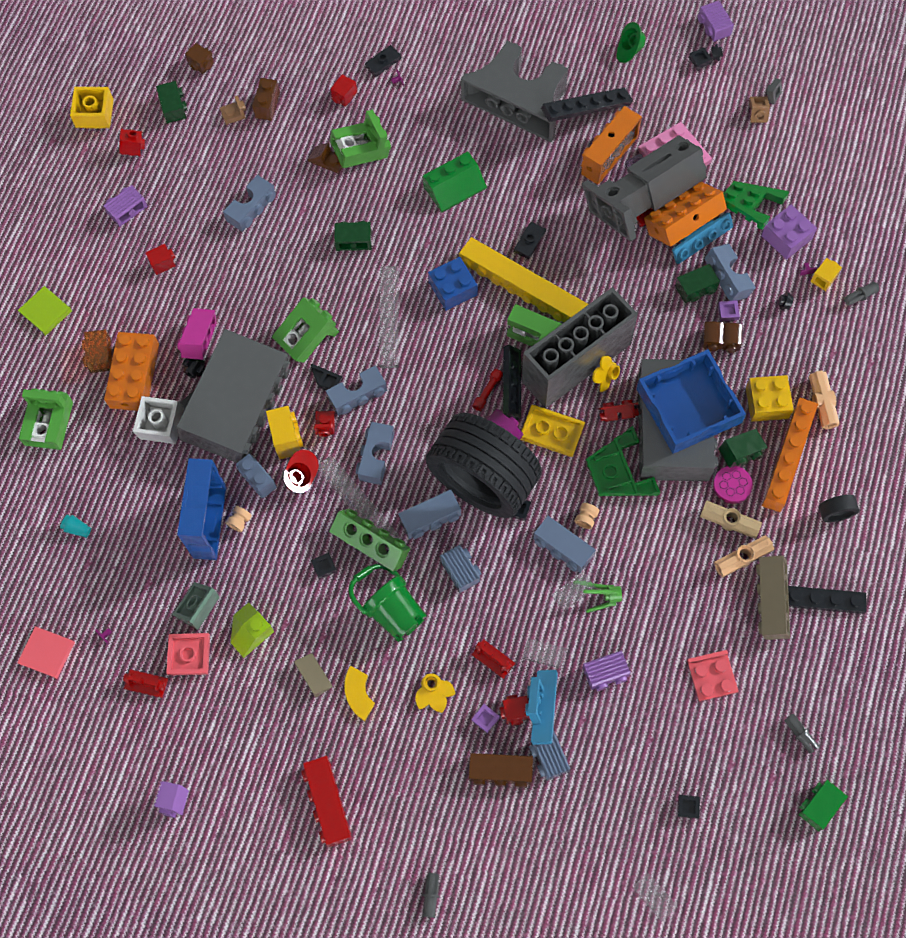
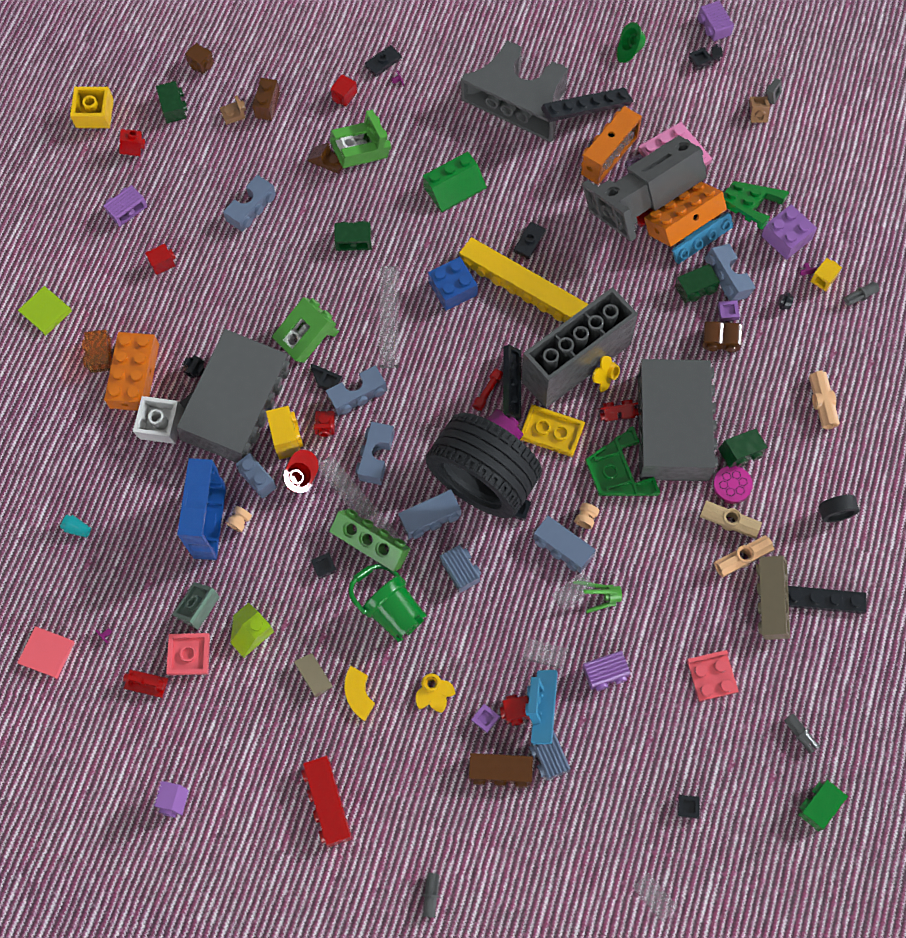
bright green brick [19,388,73,450] -> none
dark pink brick [177,308,217,360] -> none
red hinge [471,639,516,679] -> none
bright green brick [507,304,562,347] -> none
blue tile [637,349,746,454] -> none
yellow brick [746,375,794,422] -> none
orange brick [762,397,818,513] -> none

